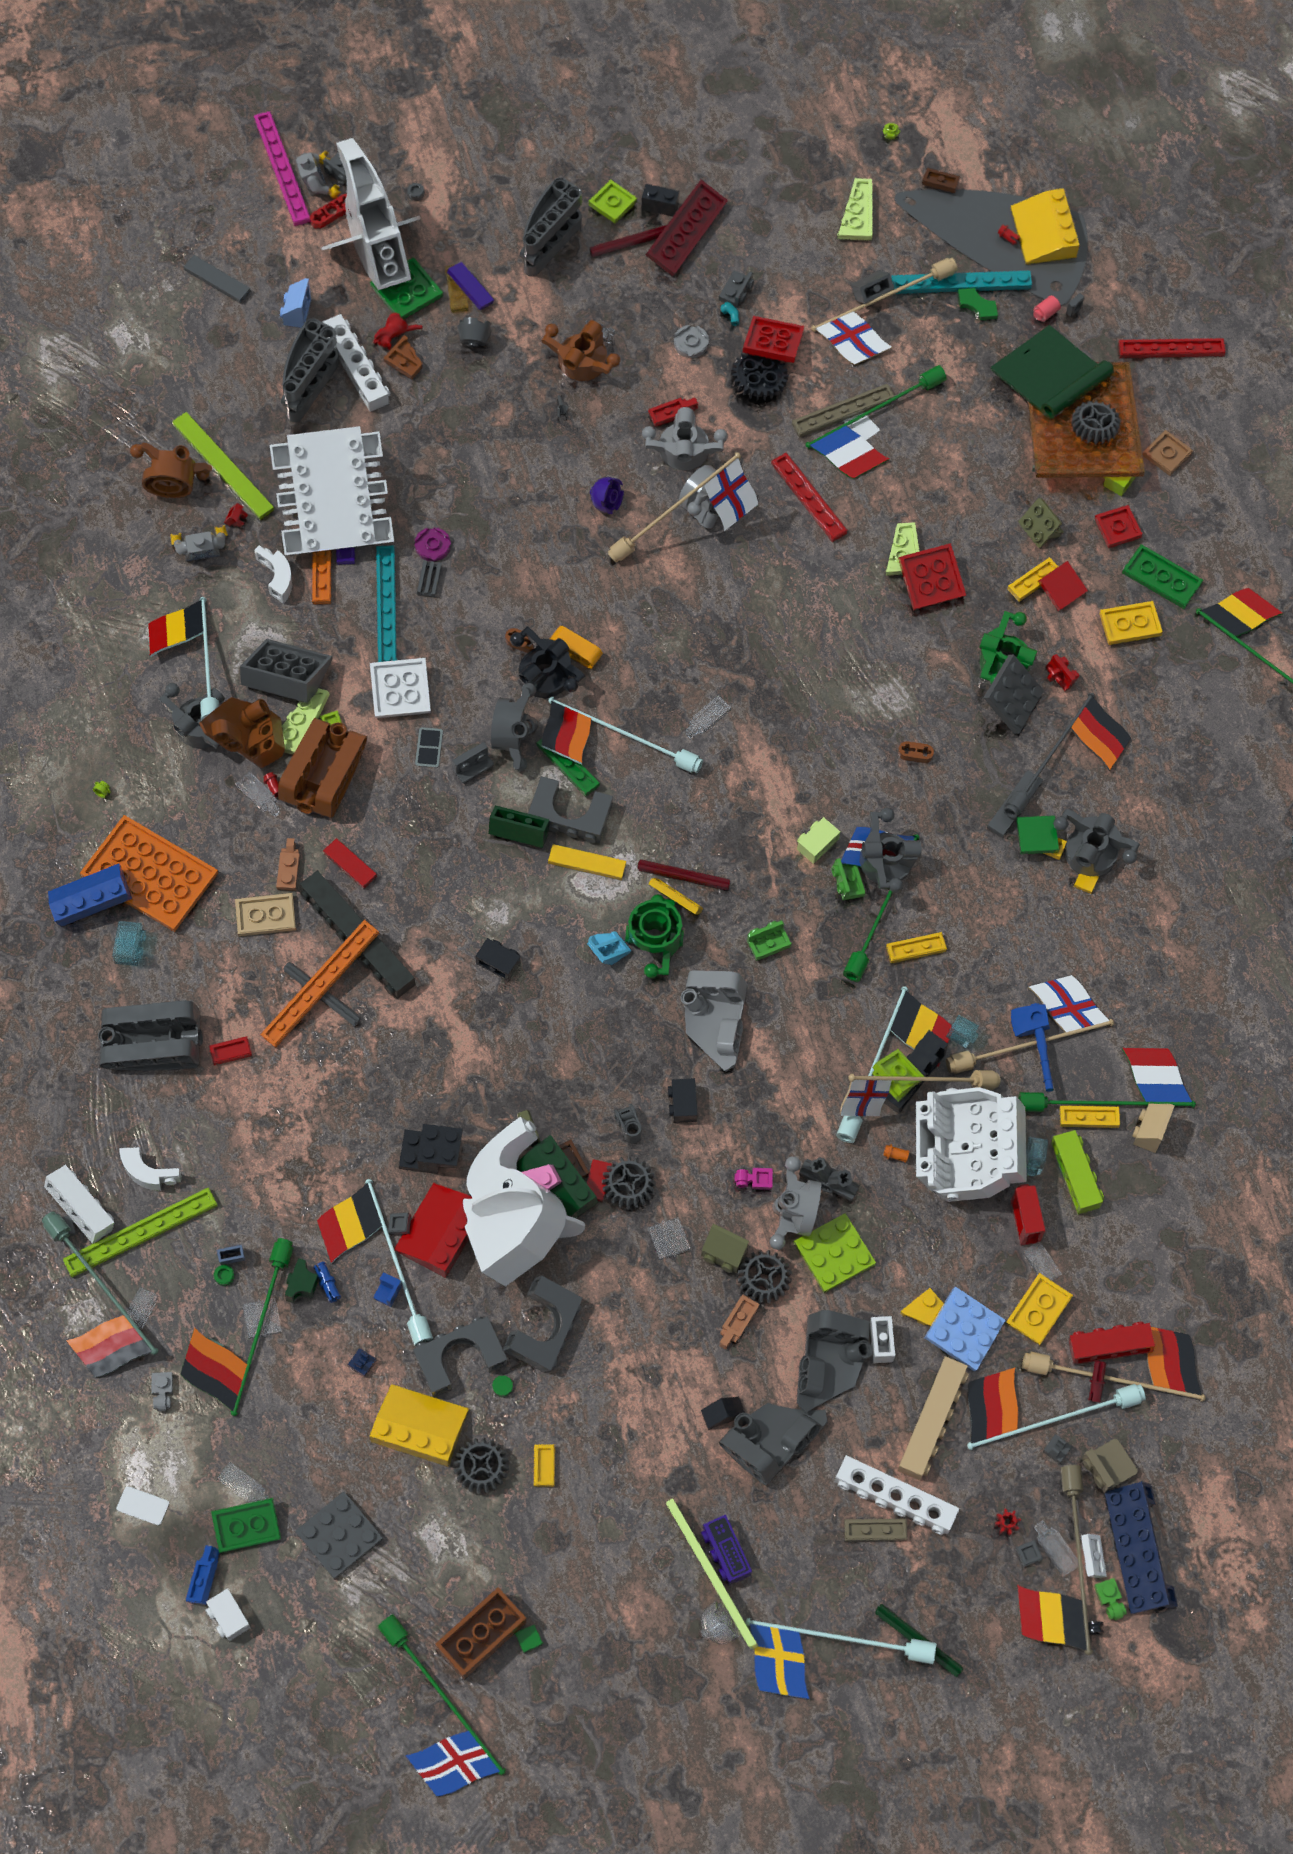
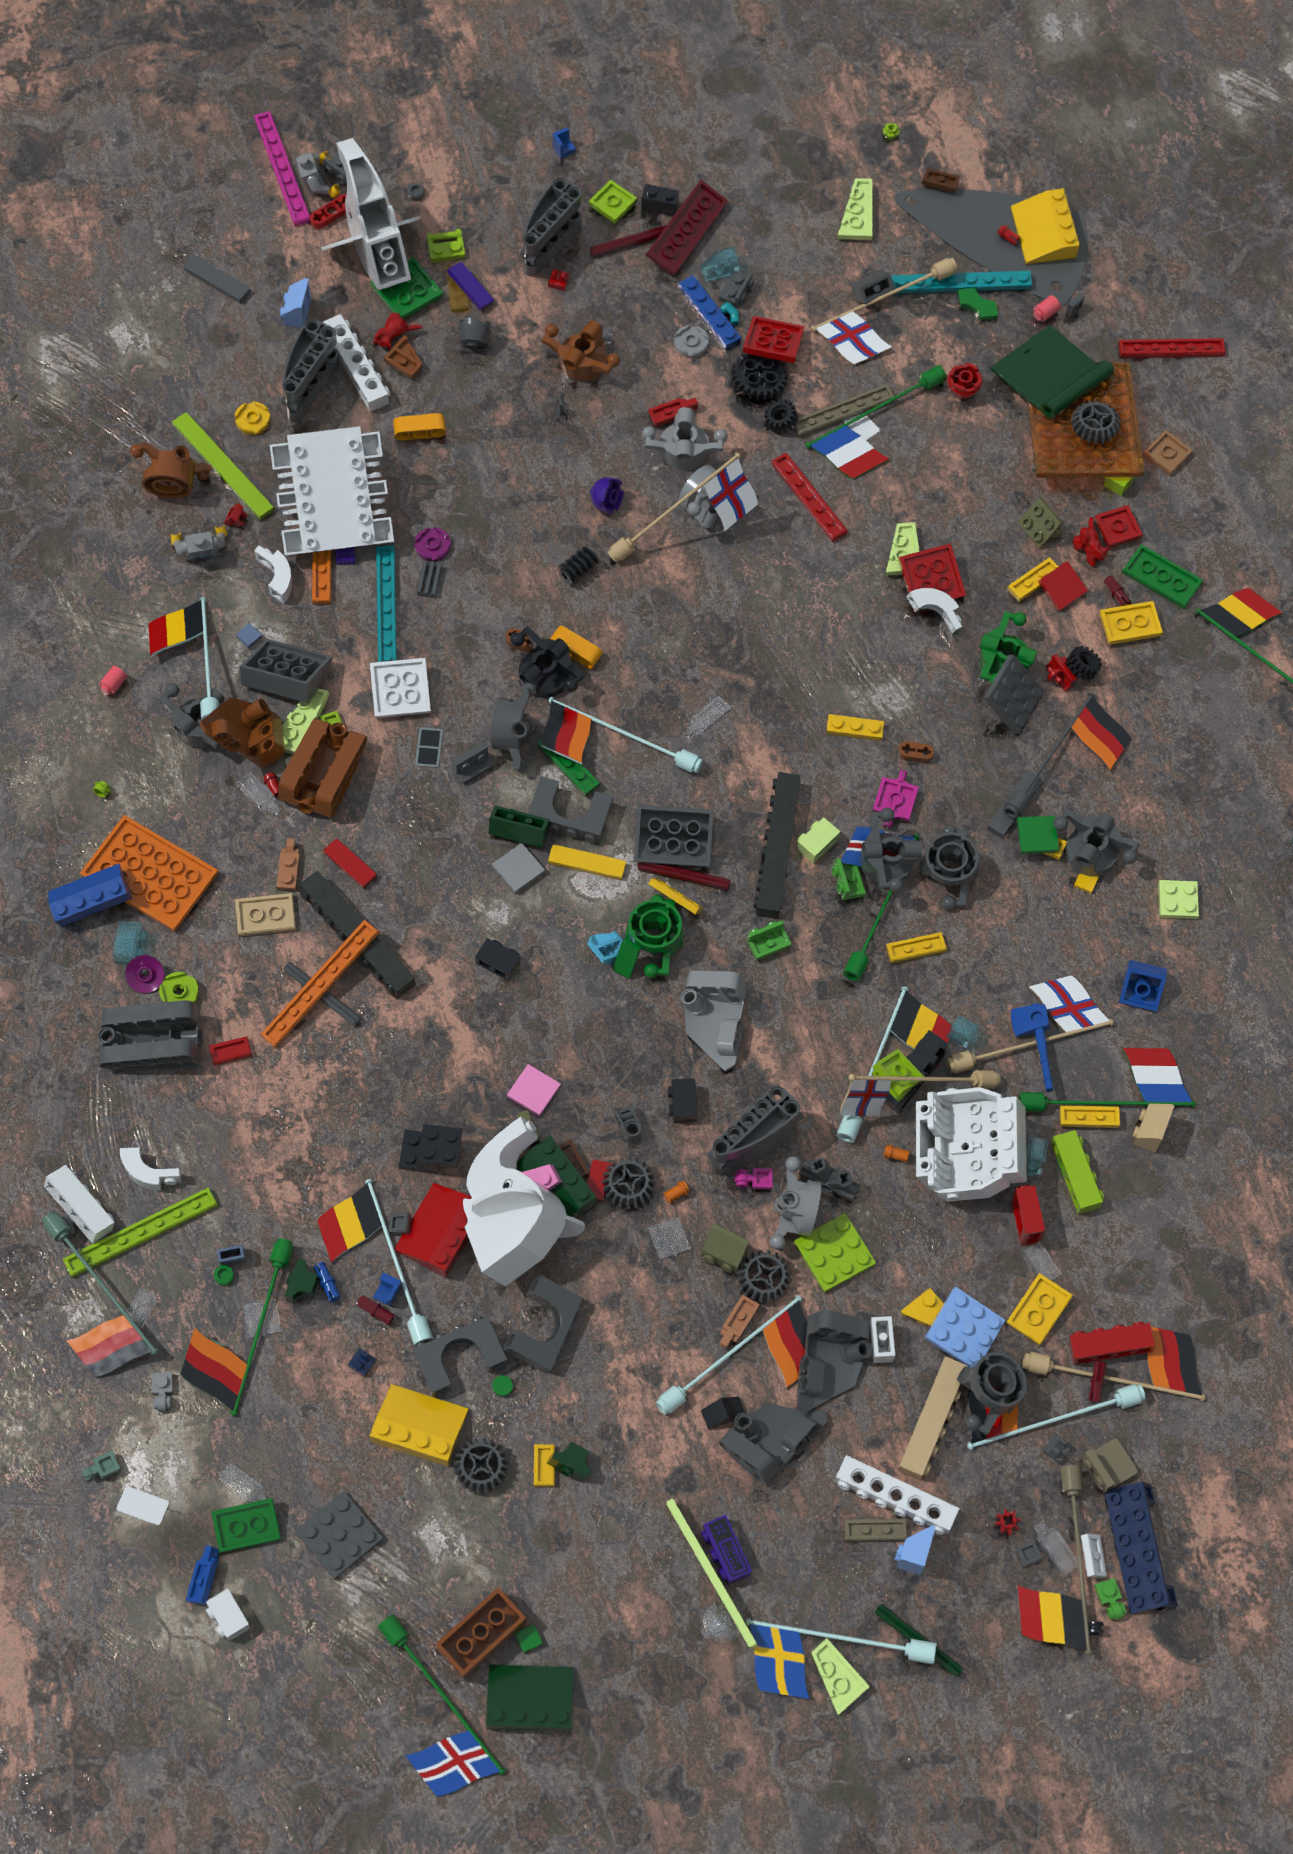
none -> sand green plate [82,1451,121,1481]
none -> coral brick [99,666,127,695]
none -> magenta dish [125,955,164,993]
none -> lime plate [159,972,199,1004]
none -> yellow tile [235,402,271,435]
none -> sand blue tile [236,623,262,649]
none -> dark red axle [356,1295,395,1326]
none -> light orange beam [393,413,446,440]
none -> lime plate [426,229,465,263]
none -> dark green slope [486,1665,574,1732]
none -> light grey tile [492,843,545,894]
none -> bright pink tile [507,1064,561,1117]
none -> dark green brick [547,1442,591,1482]
none -> red tile [548,269,570,291]
none -> blue panel [553,128,576,159]
none -> black piece [558,546,599,585]
none -> green tile [612,938,641,979]
none -> dark grey slope [634,805,714,867]
none -> flag [655,1295,807,1415]
none -> orange pin [663,1181,690,1204]
none -> blue plate [678,275,741,349]
none -> clear light blue slope [700,247,739,281]
none -> dark grey panel [707,1086,803,1175]
none -> pearl dark grey brick [753,772,801,919]
none -> black tyre [764,399,798,434]
none -> yellowish green wing [811,1638,870,1716]
none -> yellow plate [826,714,884,741]
none -> dark pink plate [872,770,919,829]
none -> light blue slope [894,1526,936,1575]
none -> white arch [906,588,962,634]
none -> dark grey piece [920,825,979,910]
none -> red cone [947,363,983,399]
none -> dark grey piece [957,1349,1027,1435]
none -> black tyre [1066,646,1102,681]
none -> red animal [1073,517,1110,567]
none -> dark red axle [1104,576,1131,606]
none -> blue slope [1119,960,1167,1012]
none -> yellowish green plate [1158,880,1199,919]

